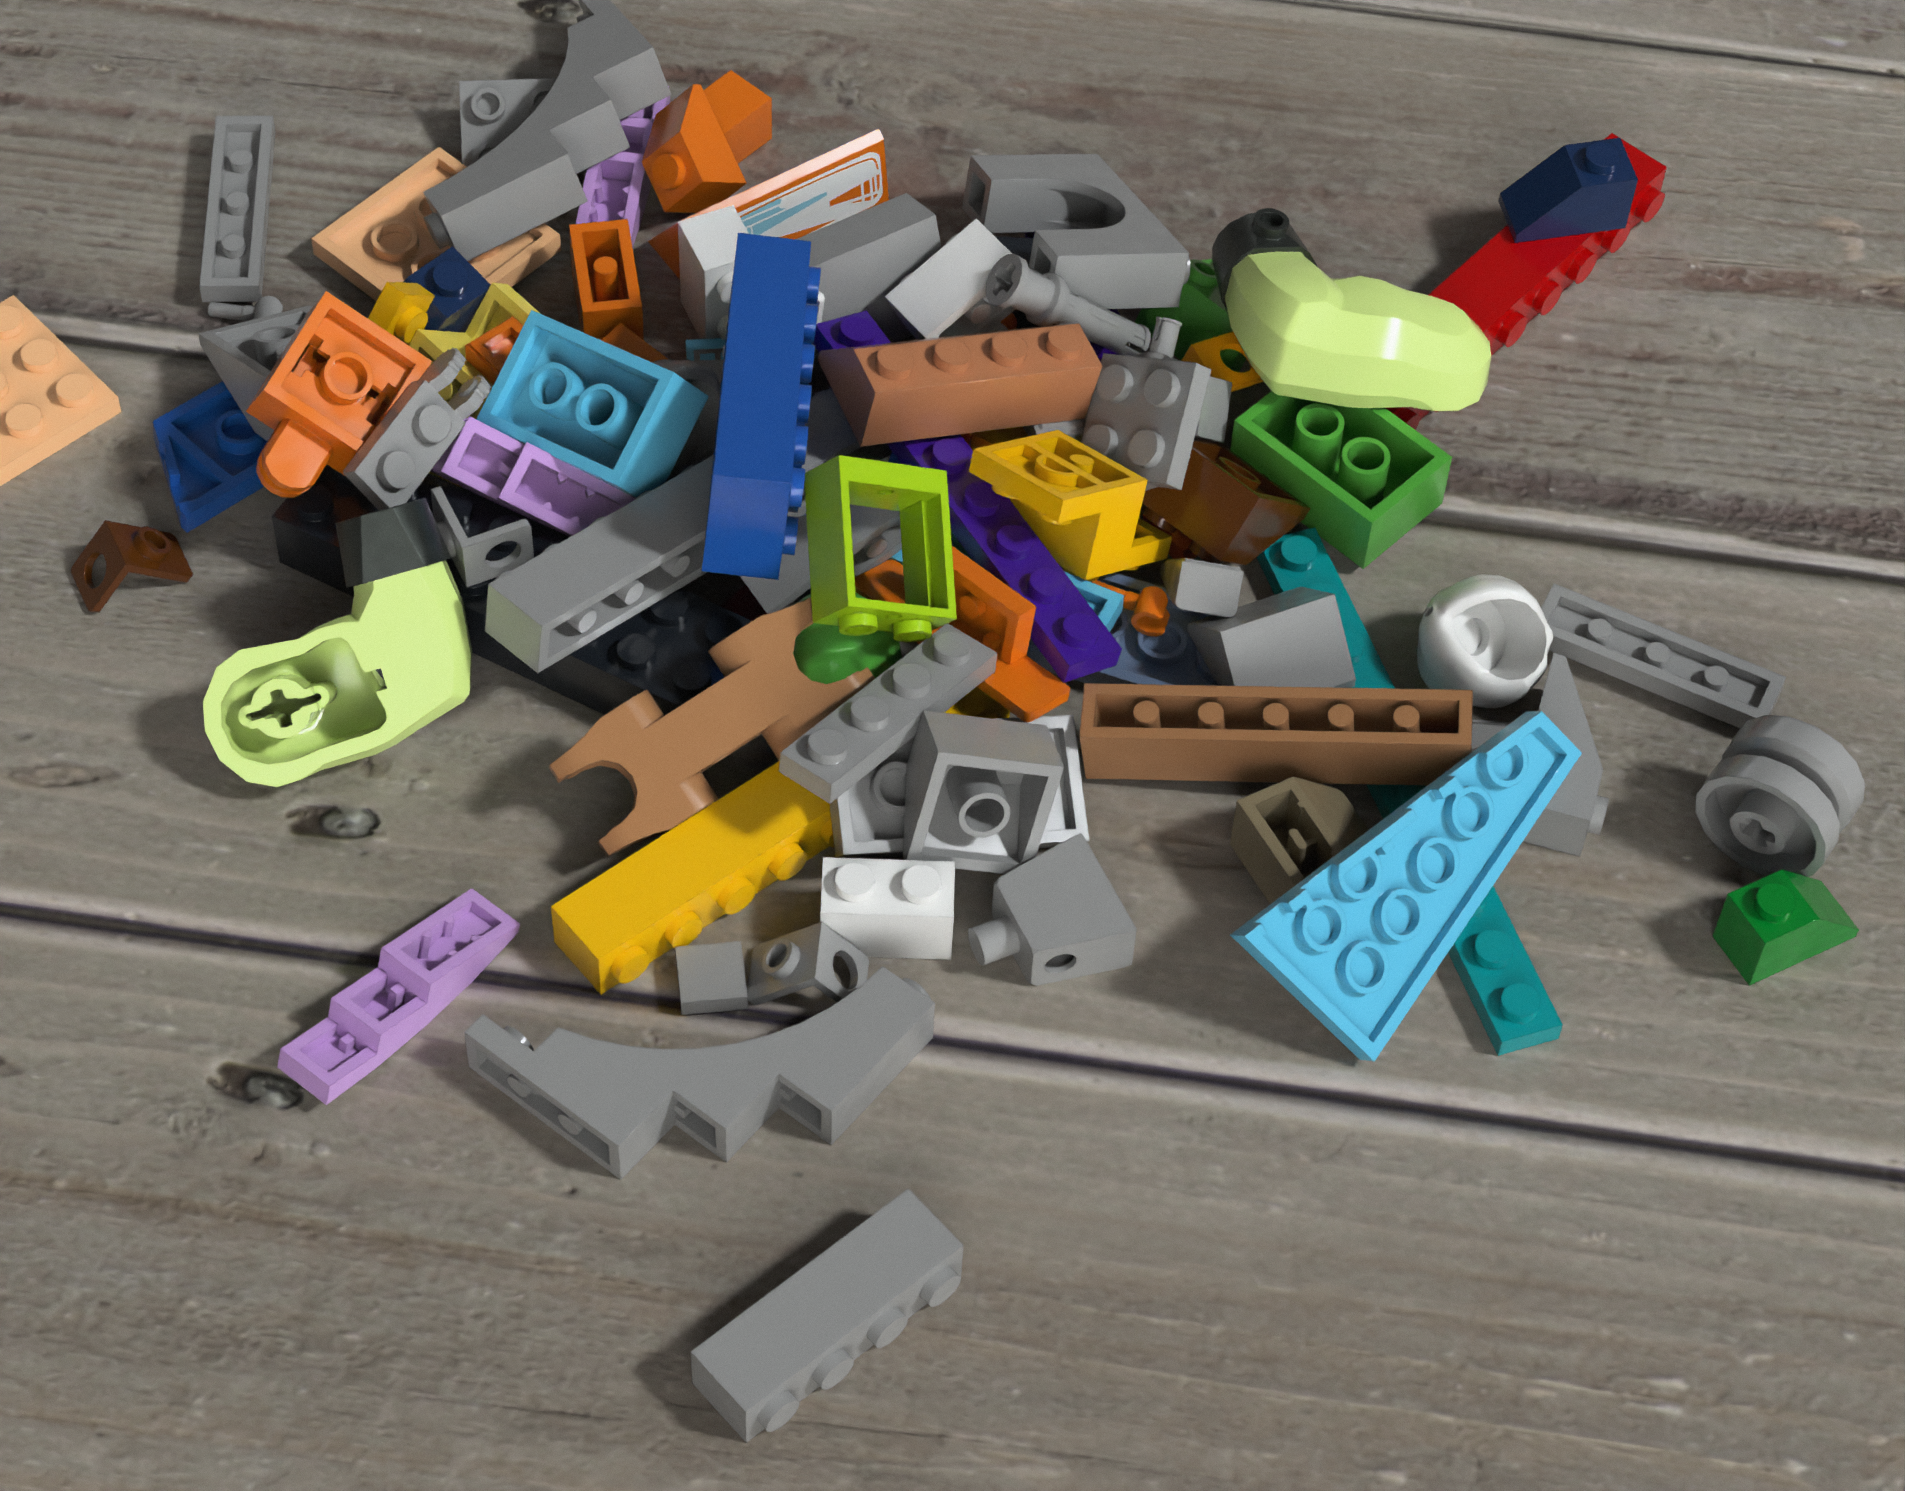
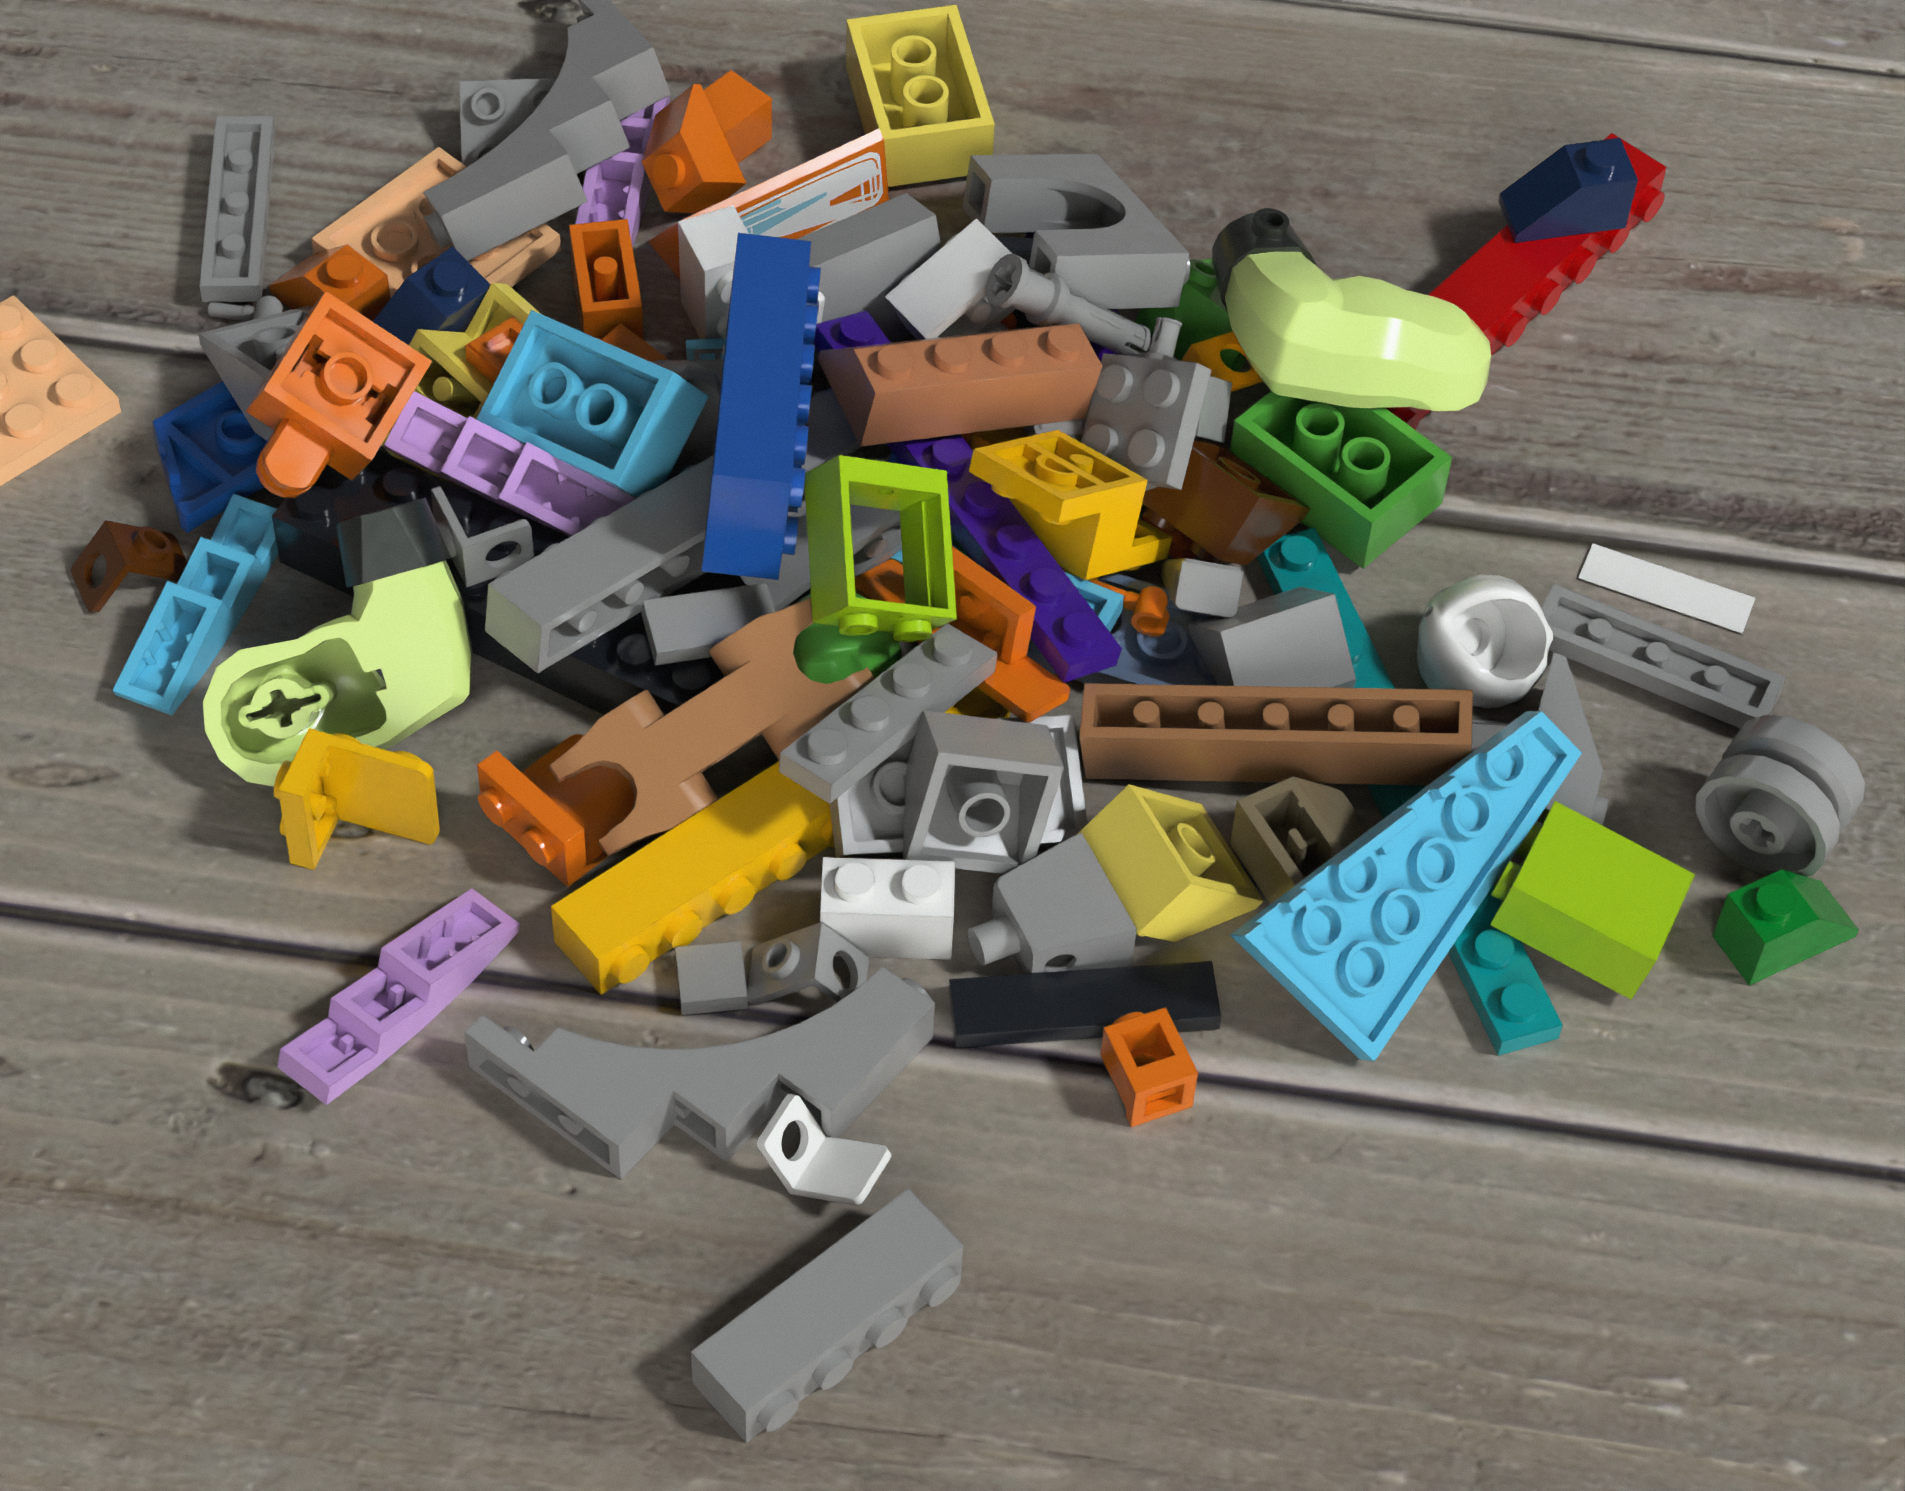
light grey hinge [343,348,492,511] -> none
yellow plate [368,282,435,345] -> none
none -> medium azure slope [112,494,278,716]
none -> orange slope [269,244,391,322]
none -> yellow bracket [274,728,440,870]
none -> orange bracket [477,734,634,887]
none -> light grey tile [641,583,775,665]
none -> white bracket [757,1094,892,1205]
none -> light yellow brick [846,5,995,187]
none -> black tile [949,961,1221,1048]
none -> light yellow slope [1076,784,1264,942]
none -> orange brick [1100,1007,1198,1127]
none -> lime brick [1490,801,1695,1000]
none -> white sticker [1578,543,1756,634]

